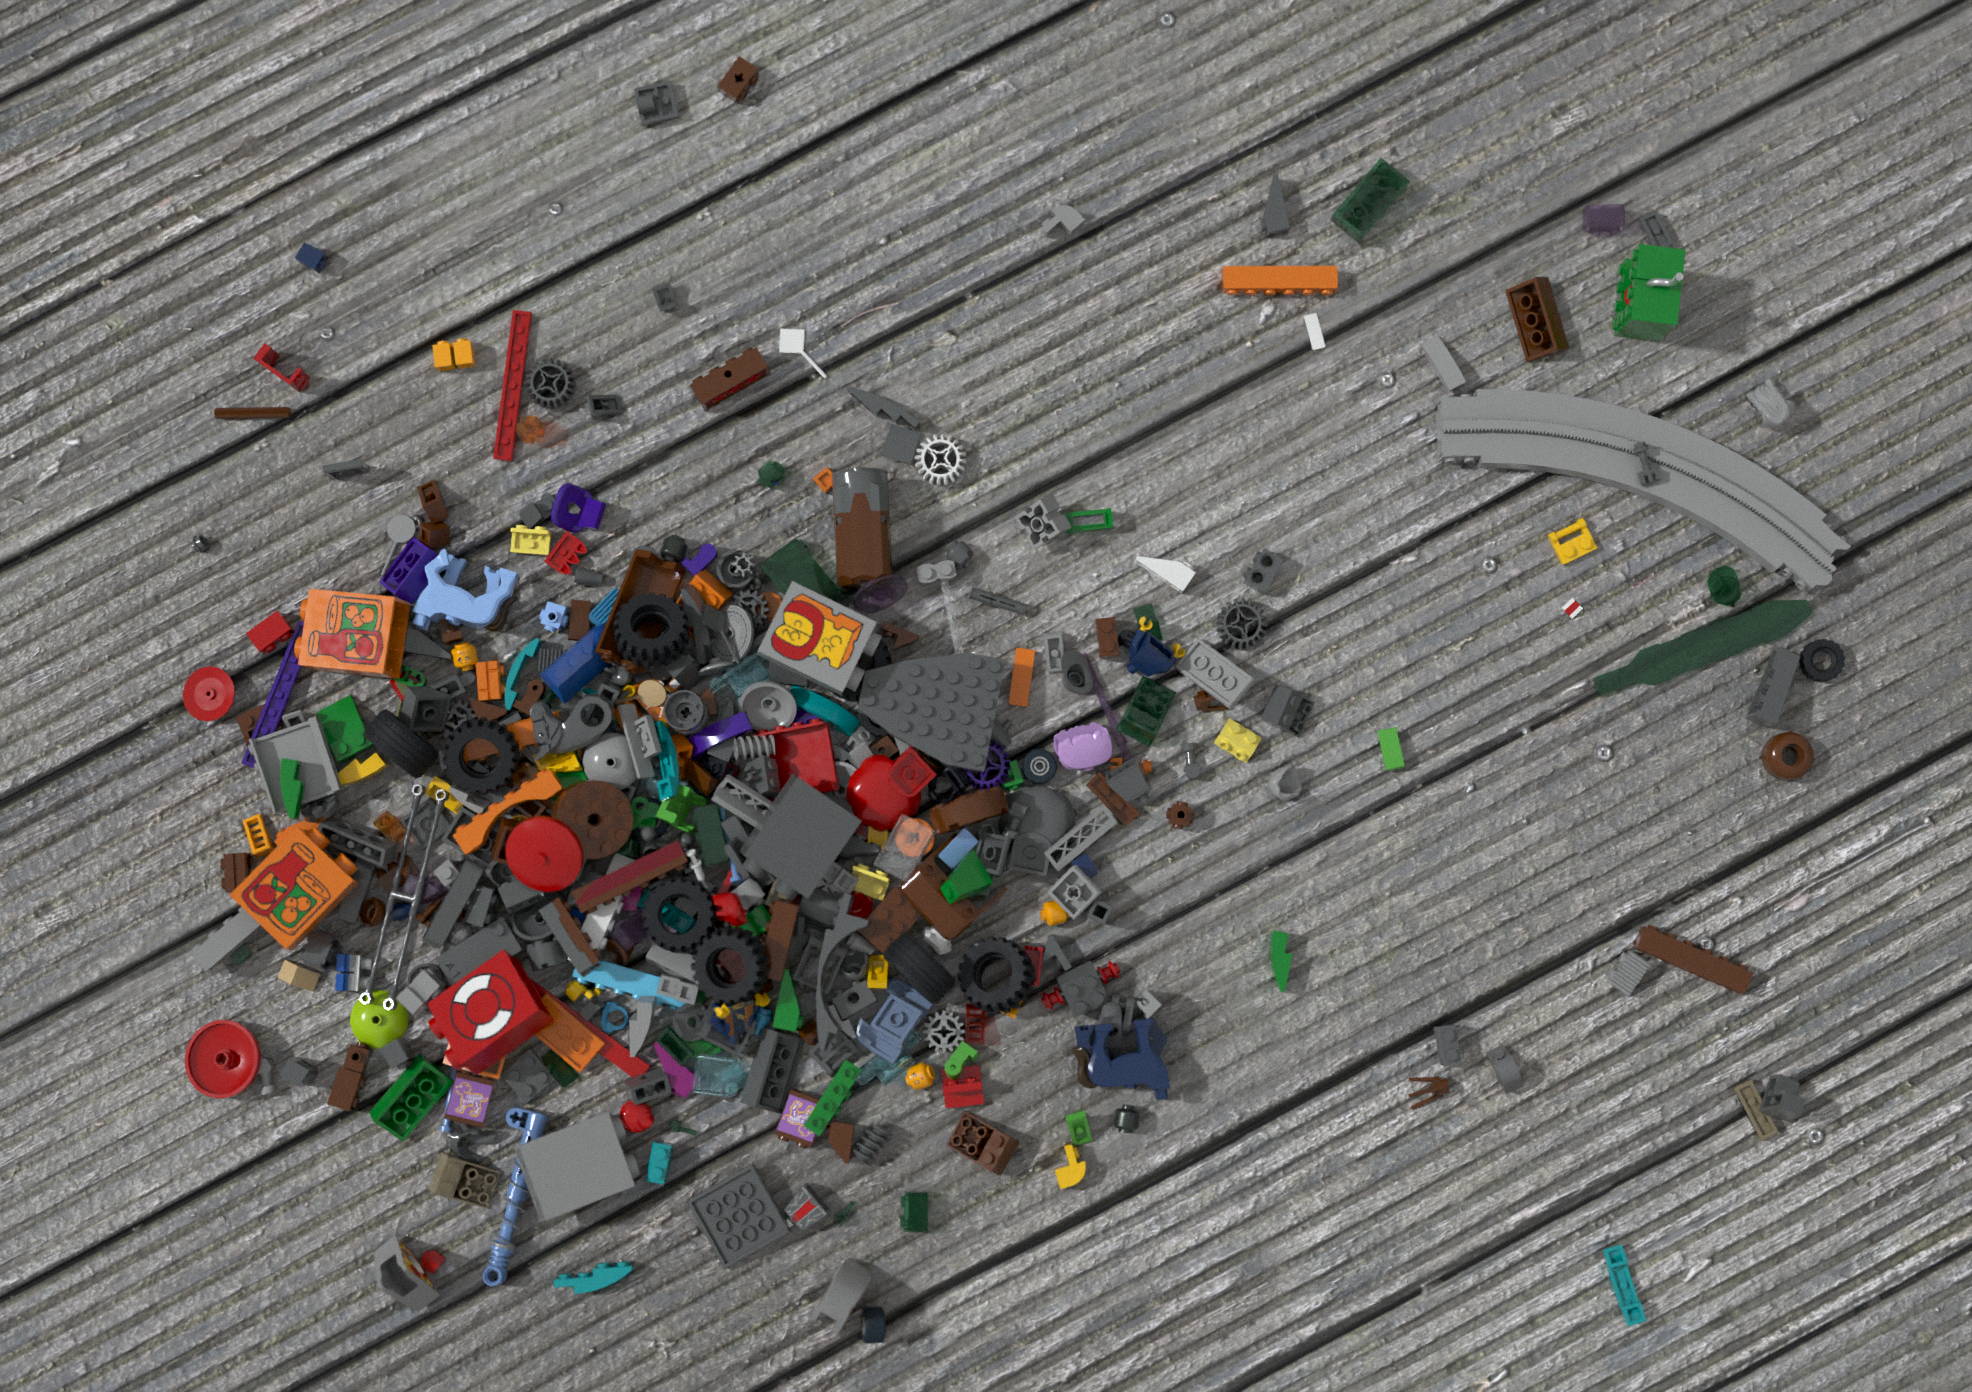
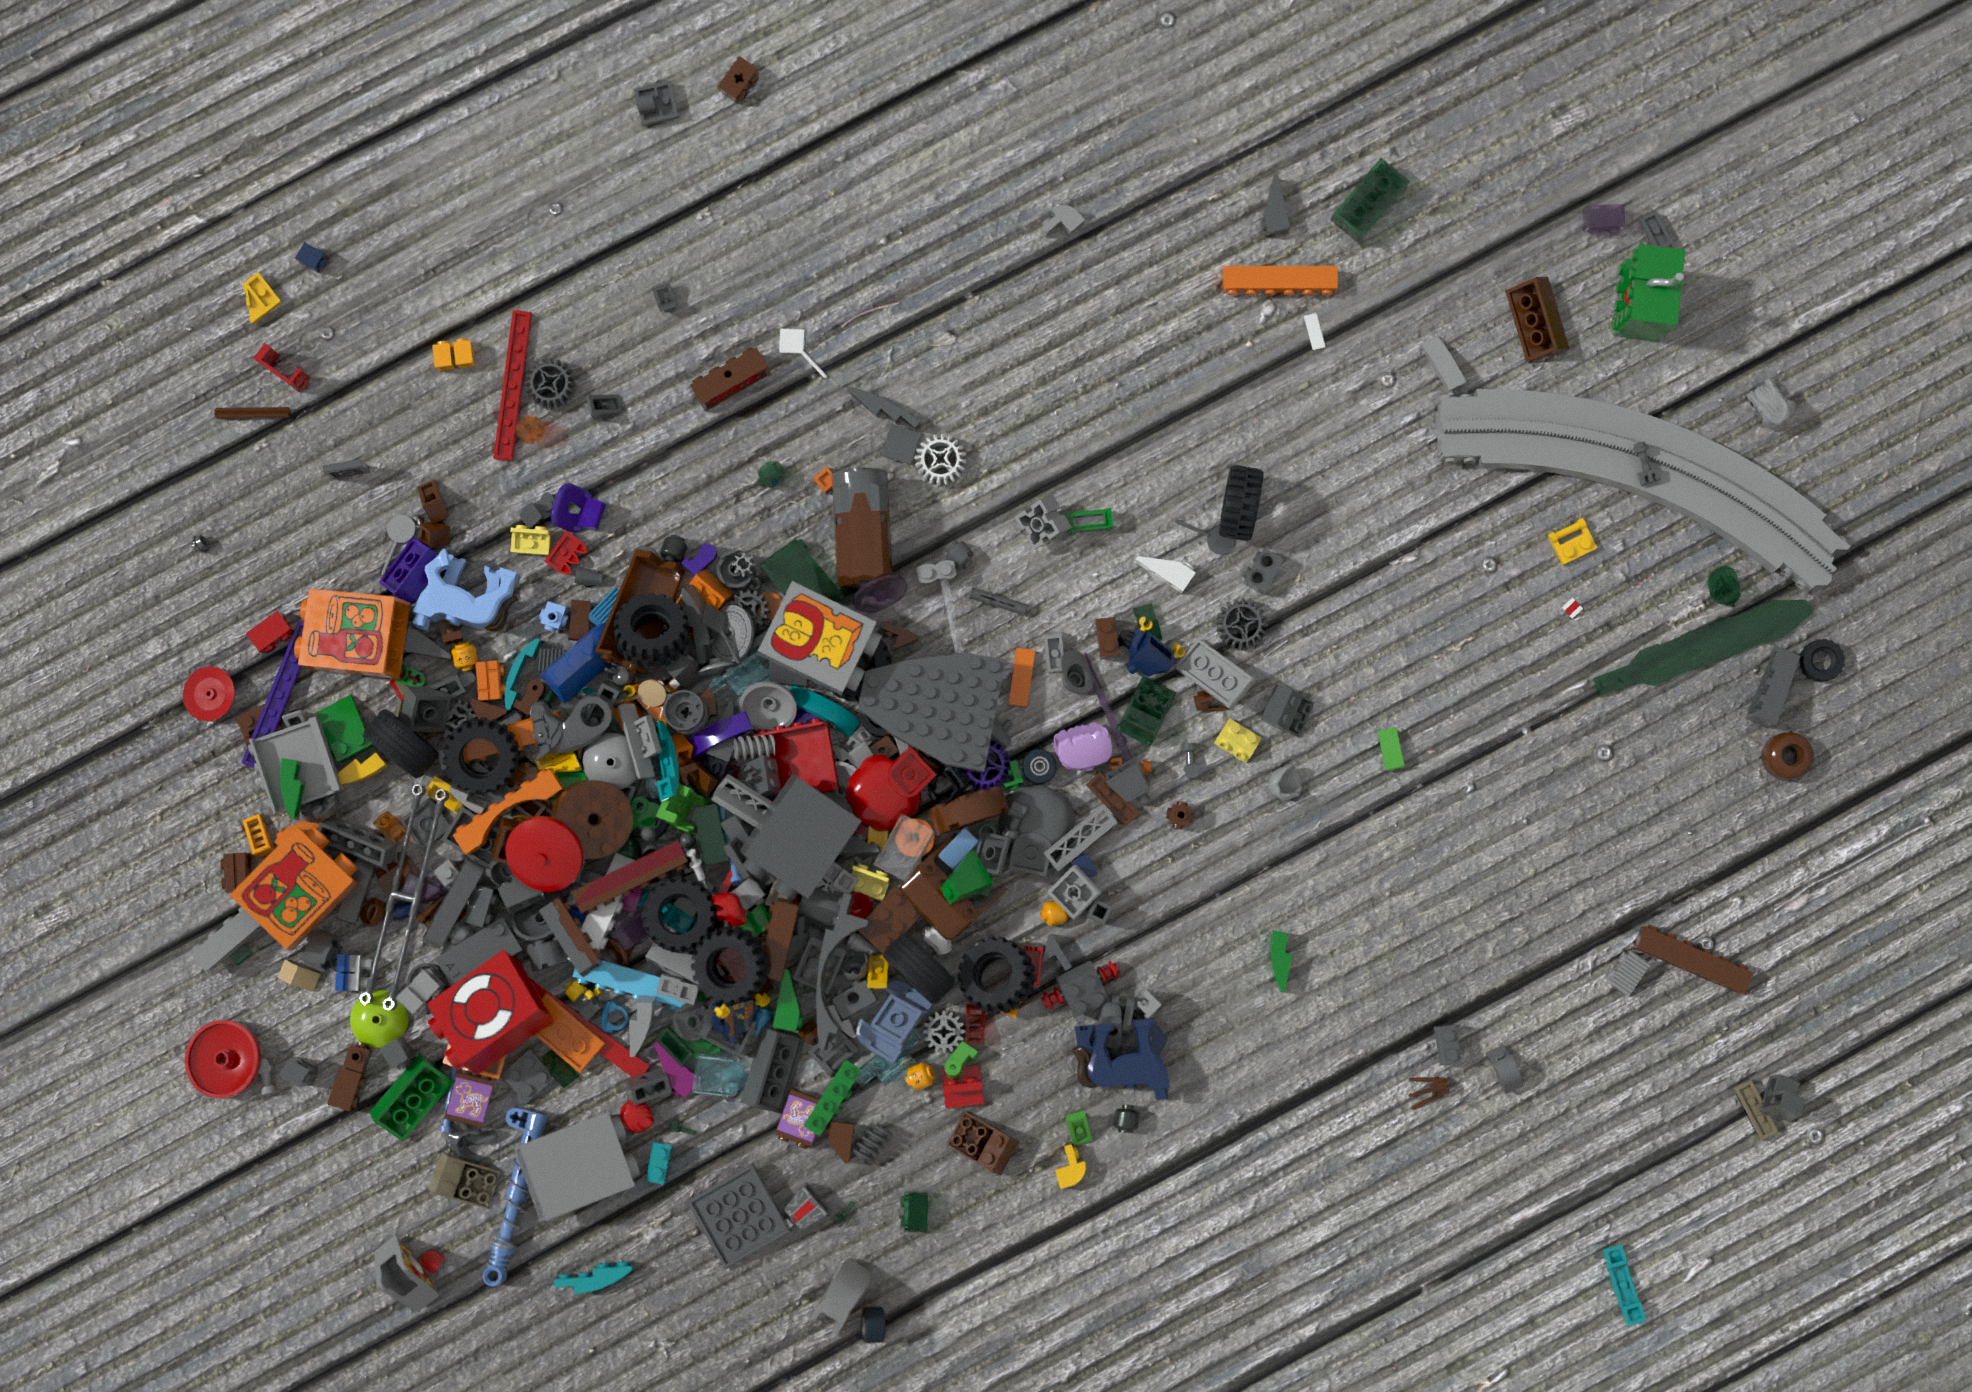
none -> yellow wing [243,272,282,325]
none -> reddish brown tile [679,763,698,786]
none -> dark grey piece [1175,519,1235,555]
none -> black tyre [1219,465,1264,541]

